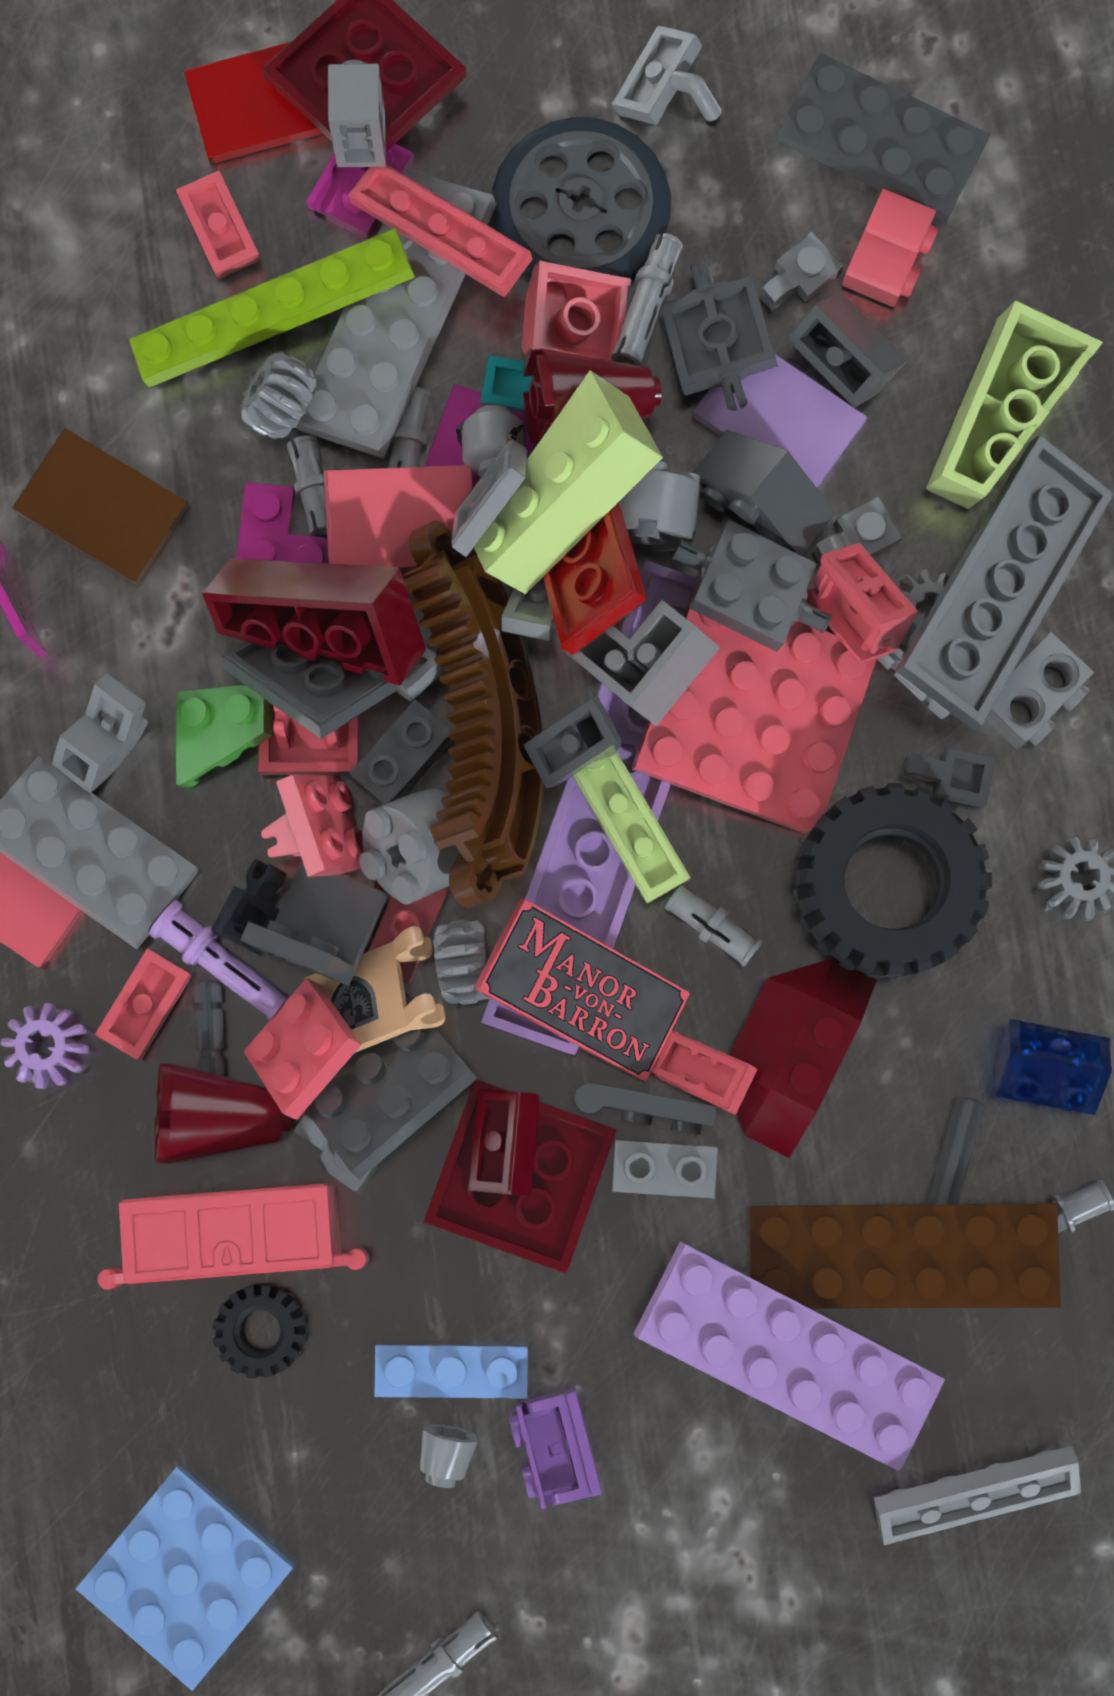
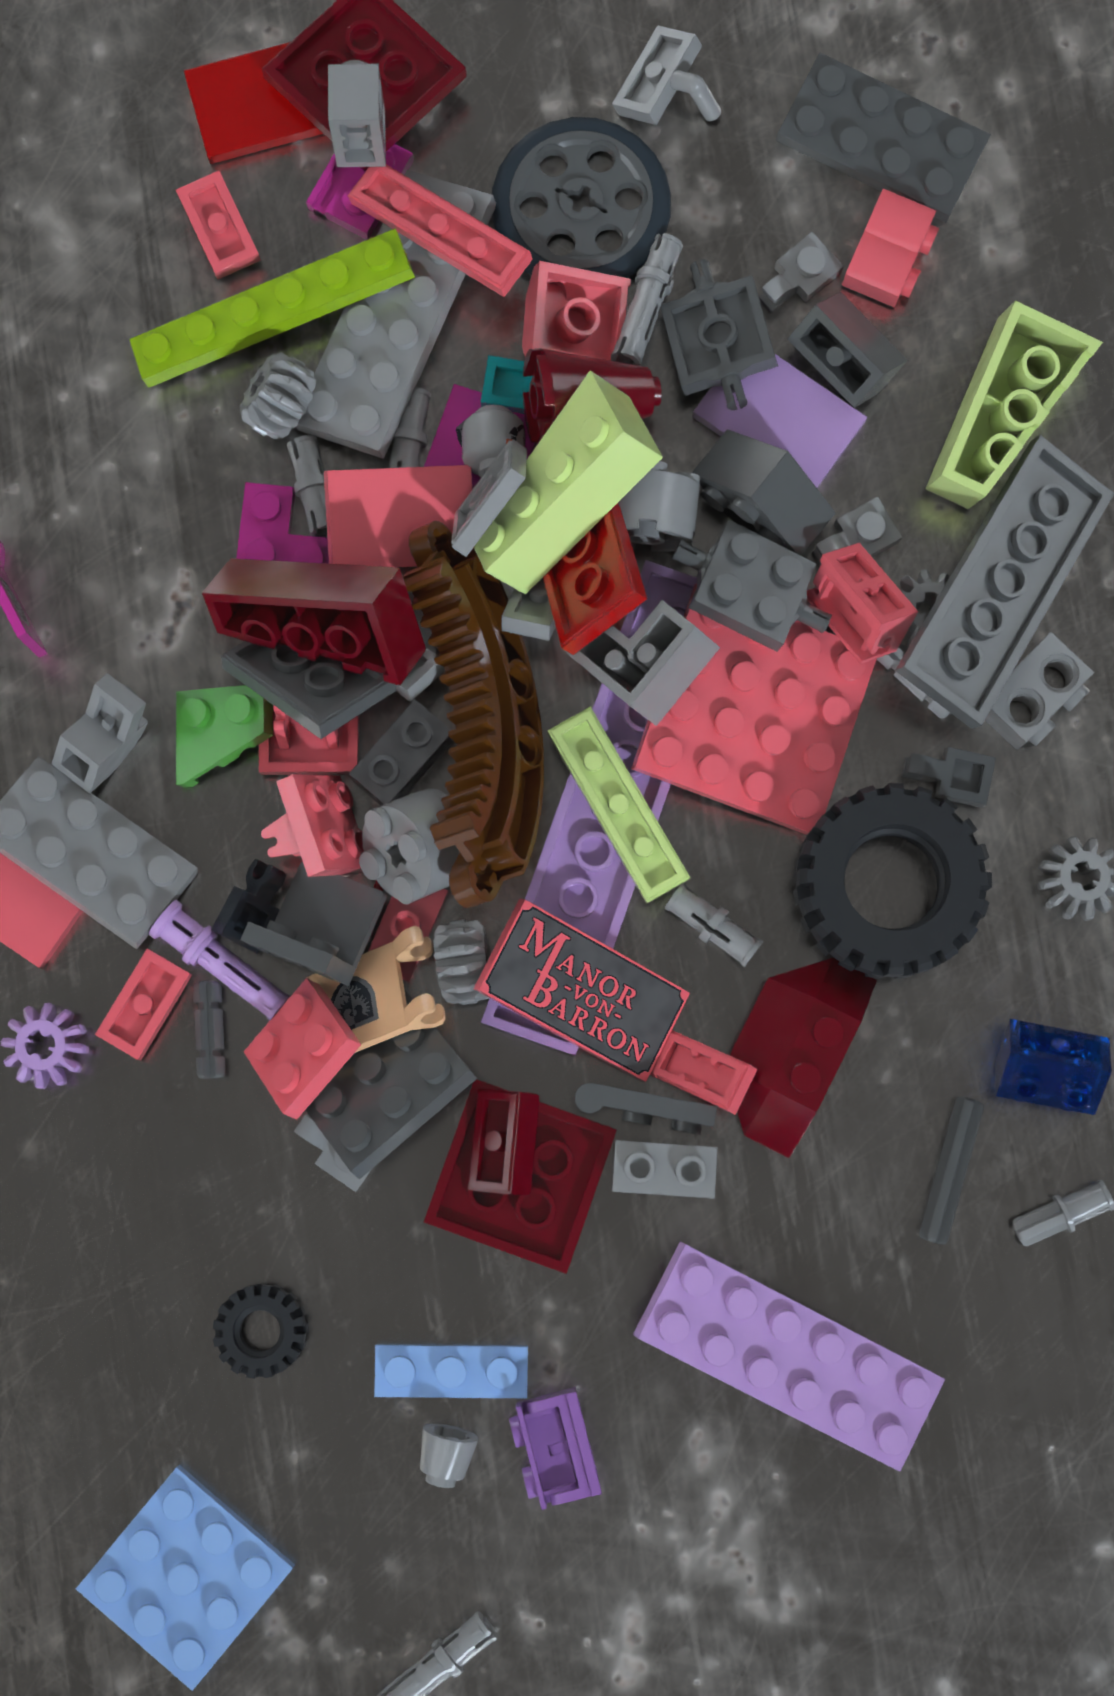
reddish brown tile [12,428,190,586] -> none
coral container [98,1182,369,1290] -> none
dark red cone [154,1063,291,1165] -> none
dark grey slope [524,696,622,789] -> none
reddish brown plate [750,1203,1061,1309] -> none
light grey plate [874,1446,1081,1545] -> none

